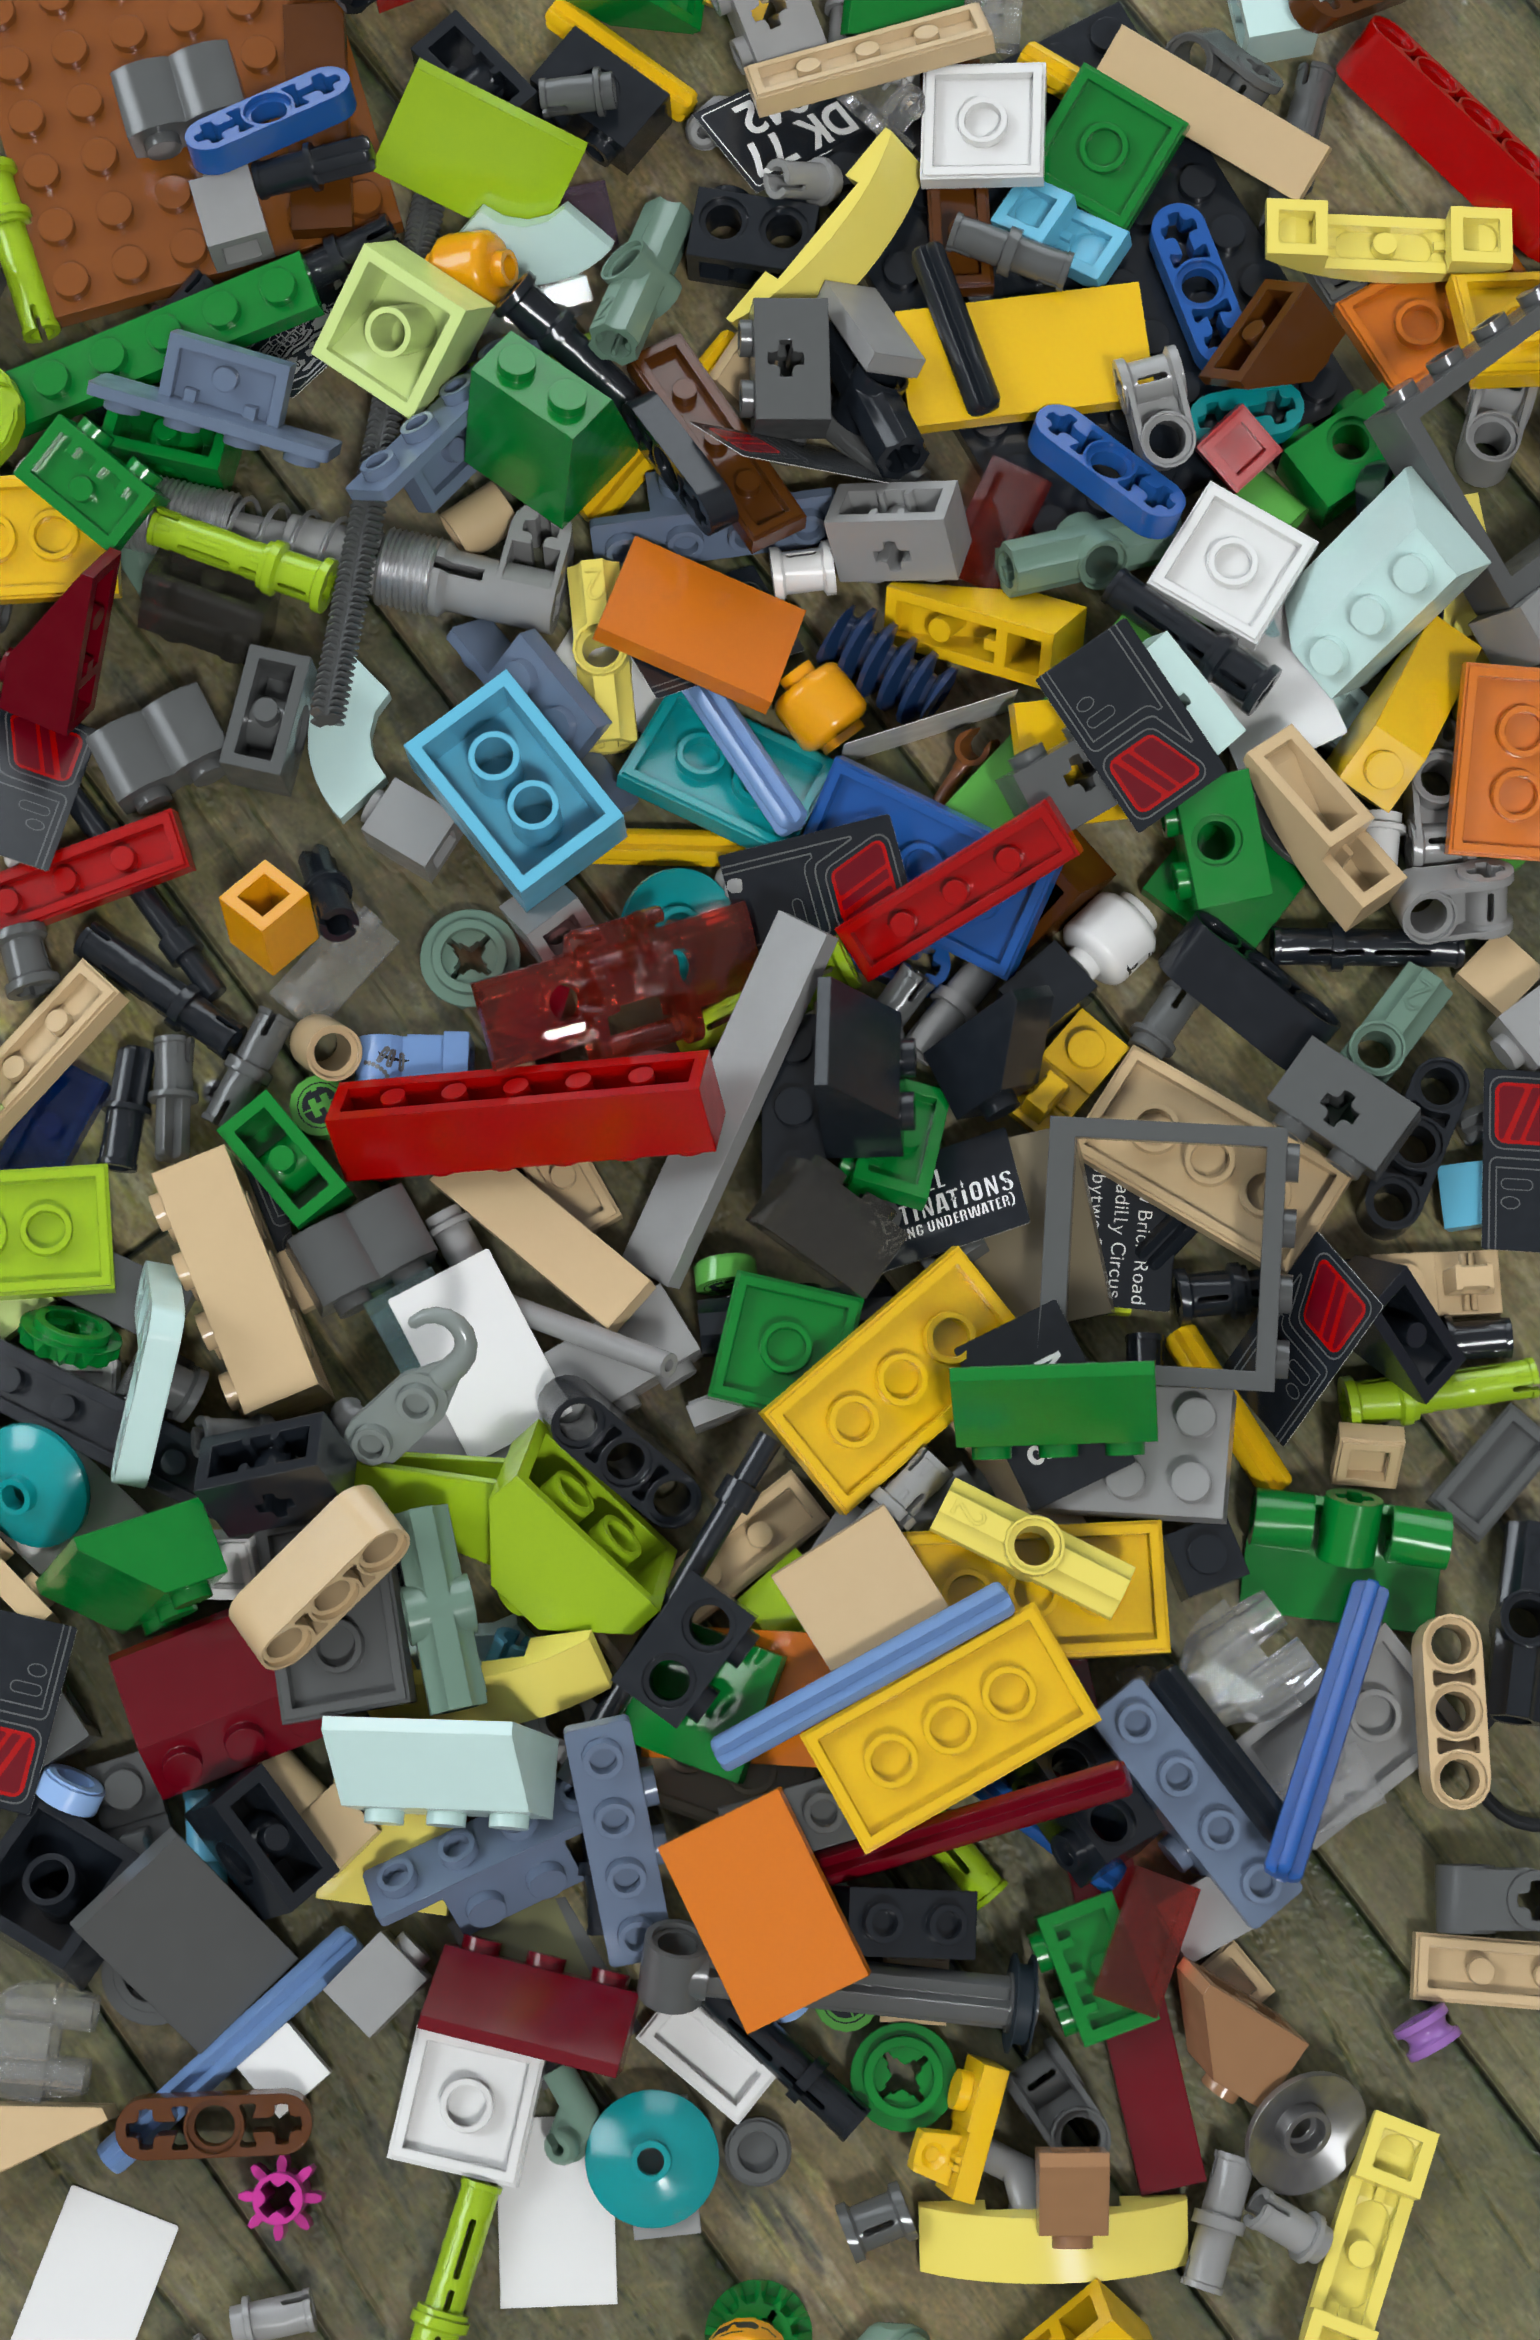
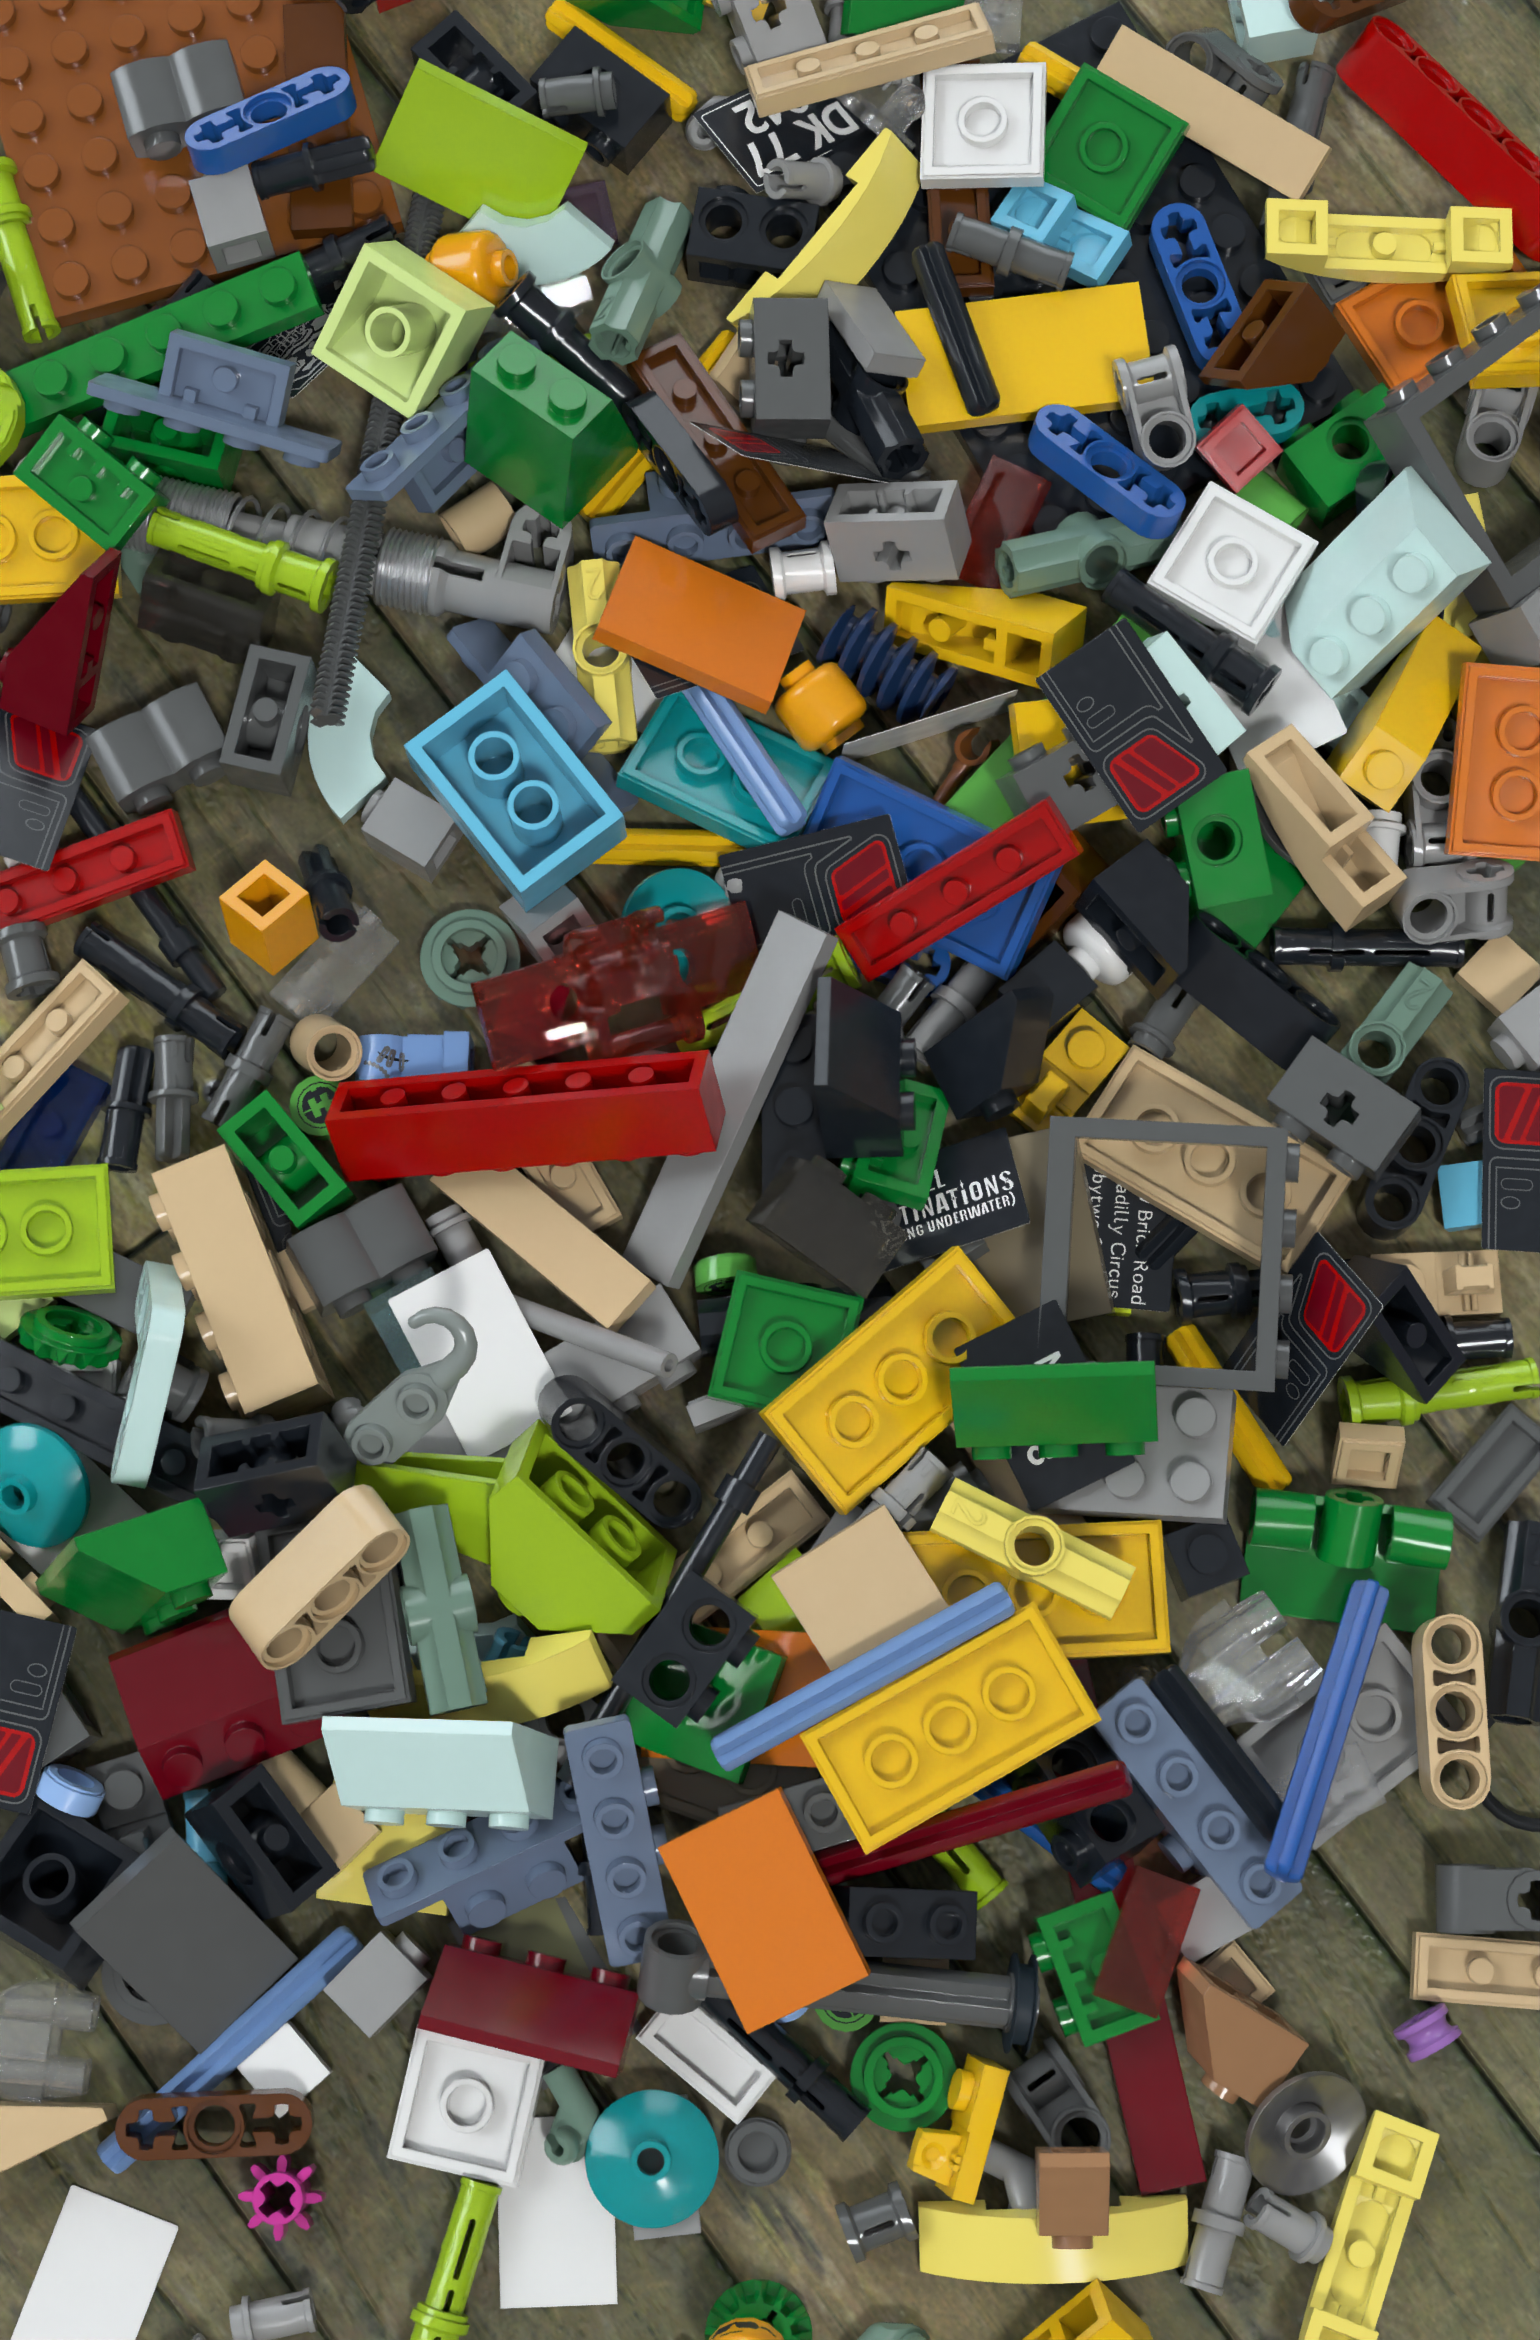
none -> black slope [1074,839,1189,1001]

